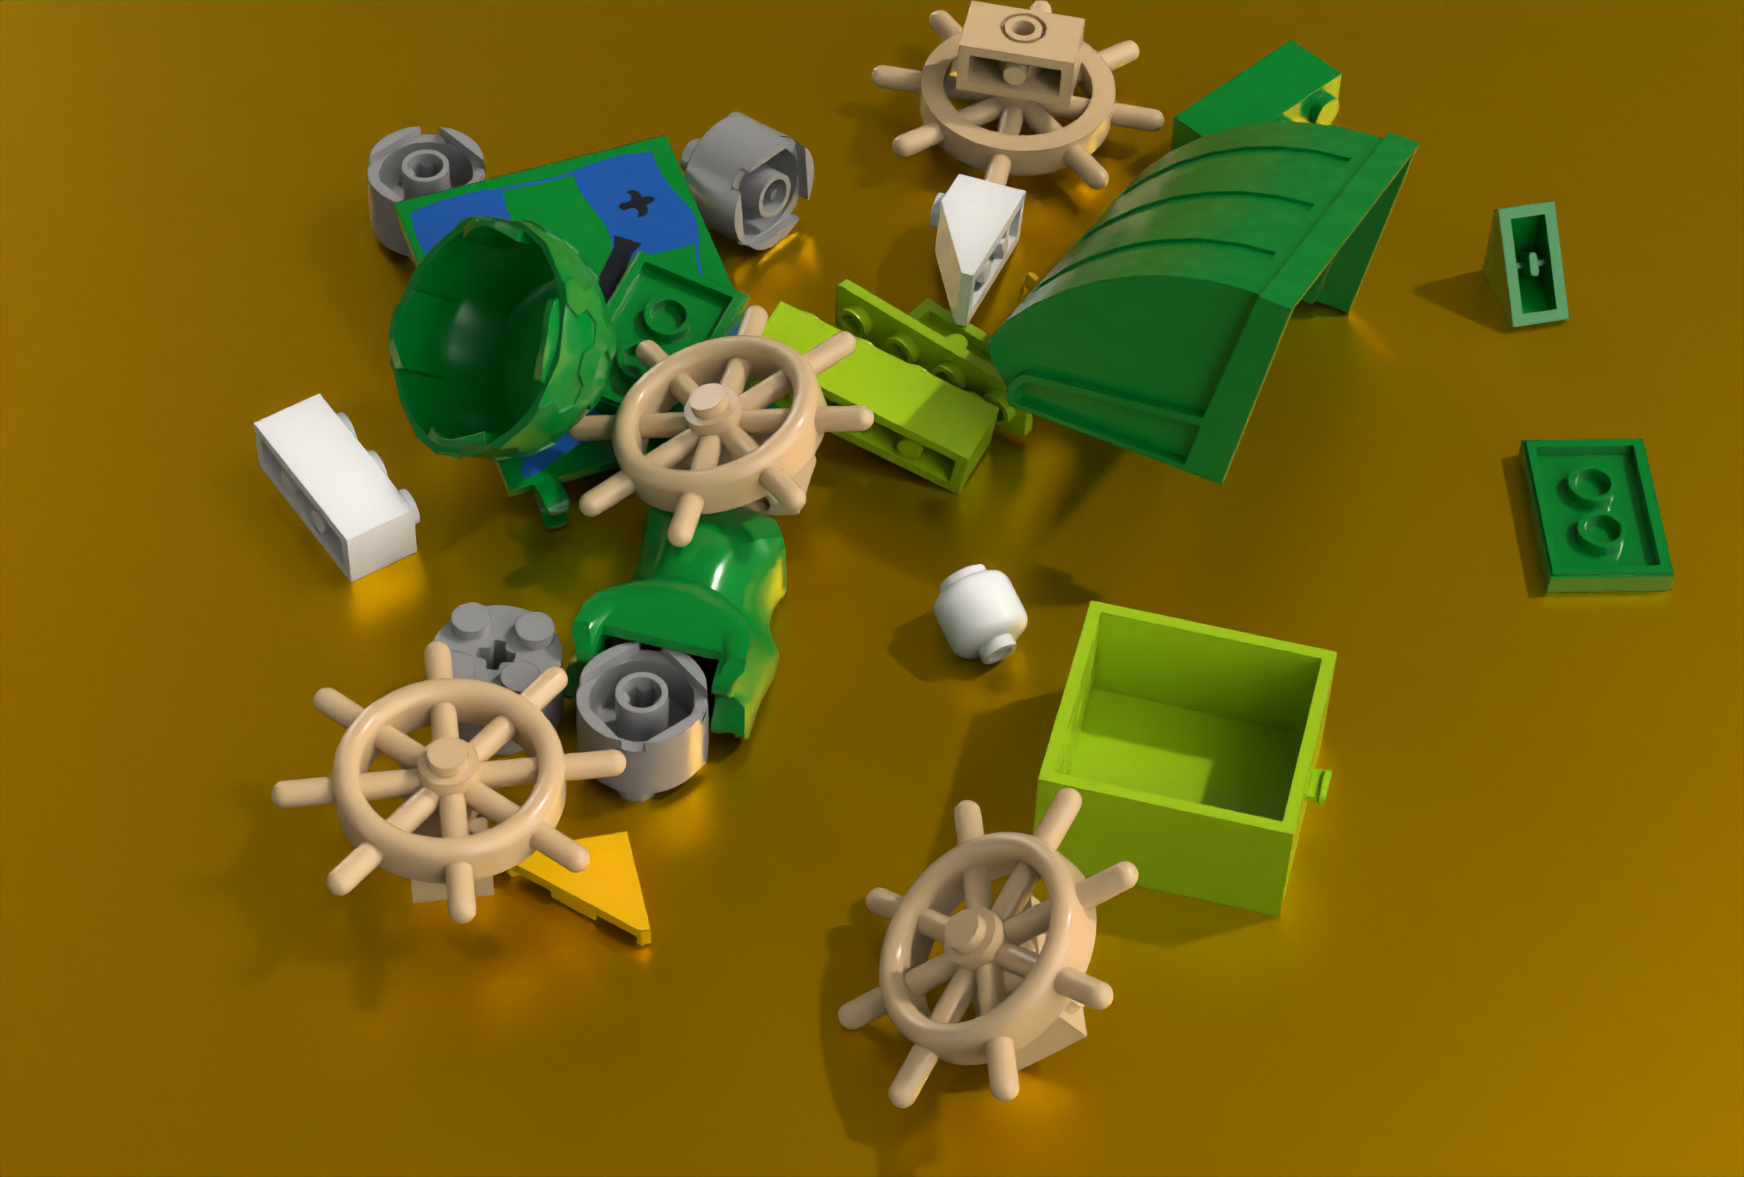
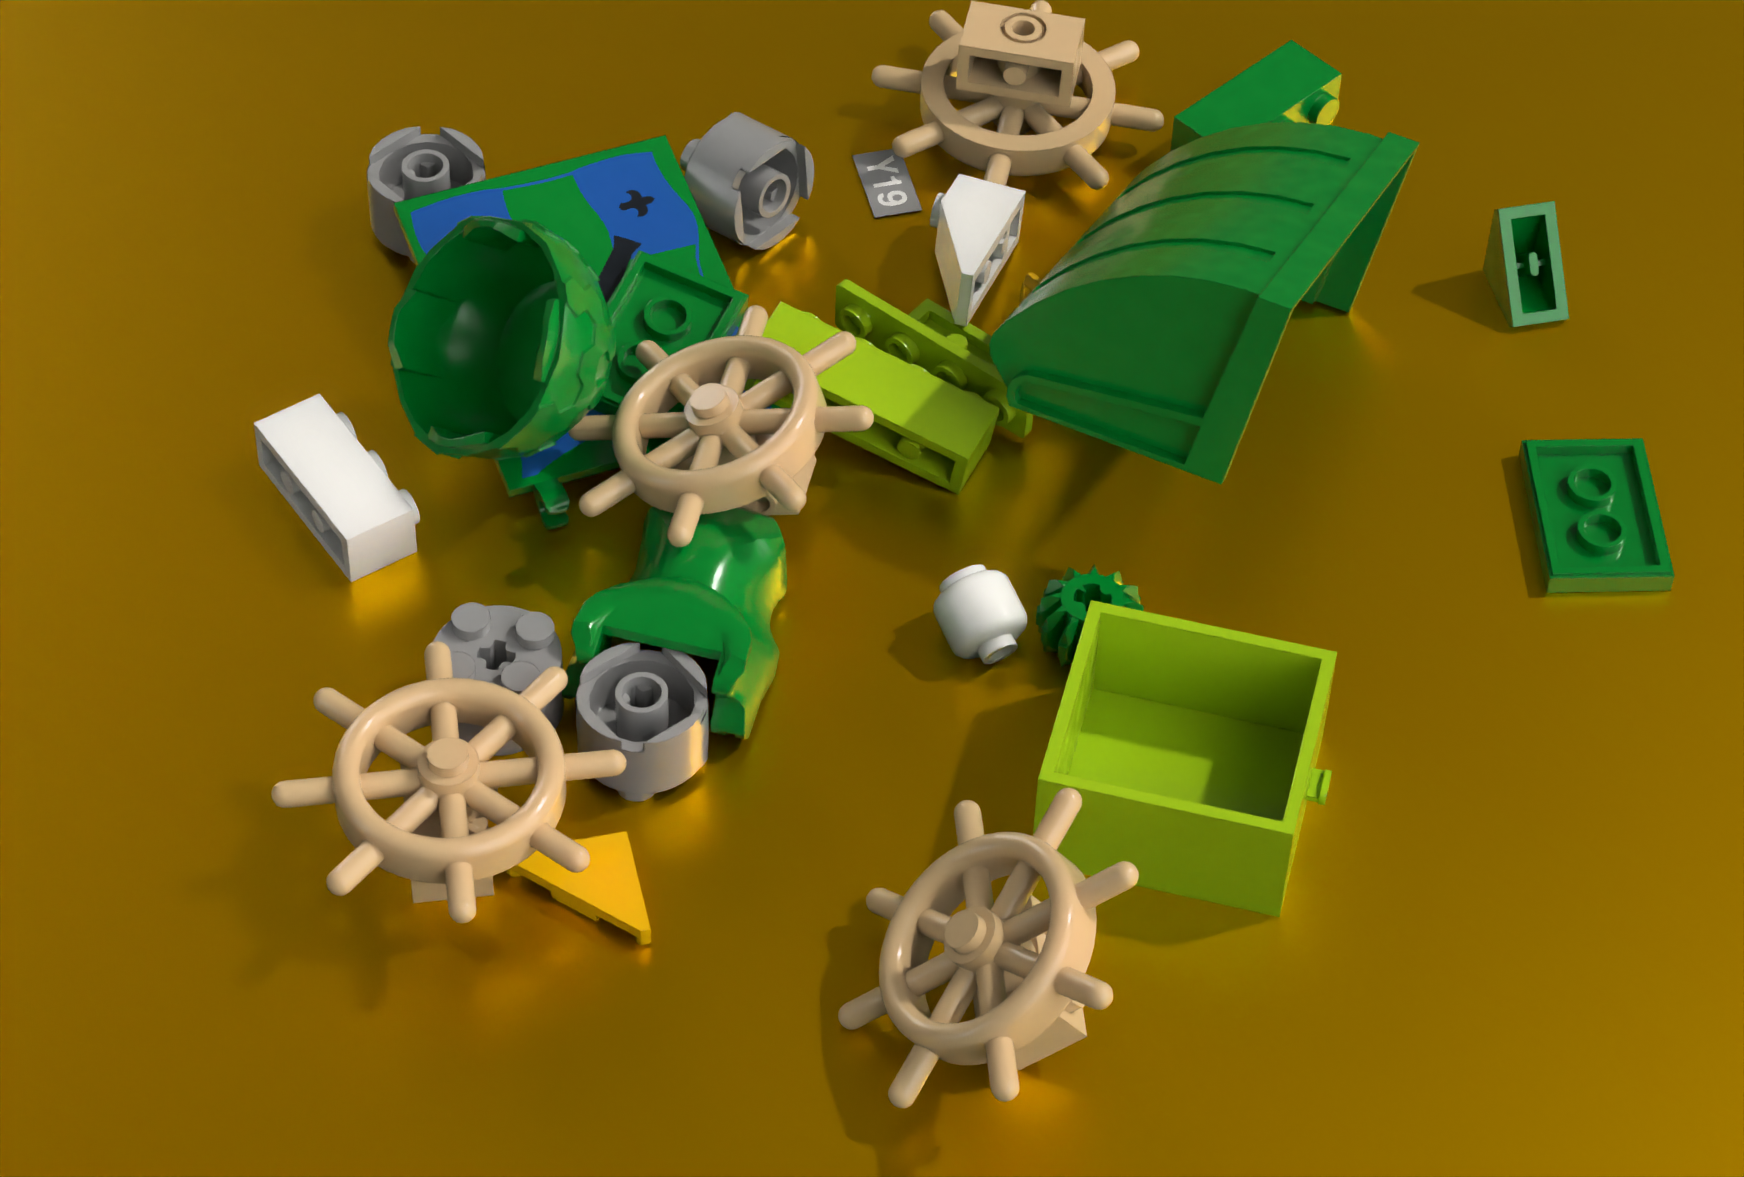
none -> light grey sticker [852,149,922,218]
none -> green gear [1036,564,1144,667]

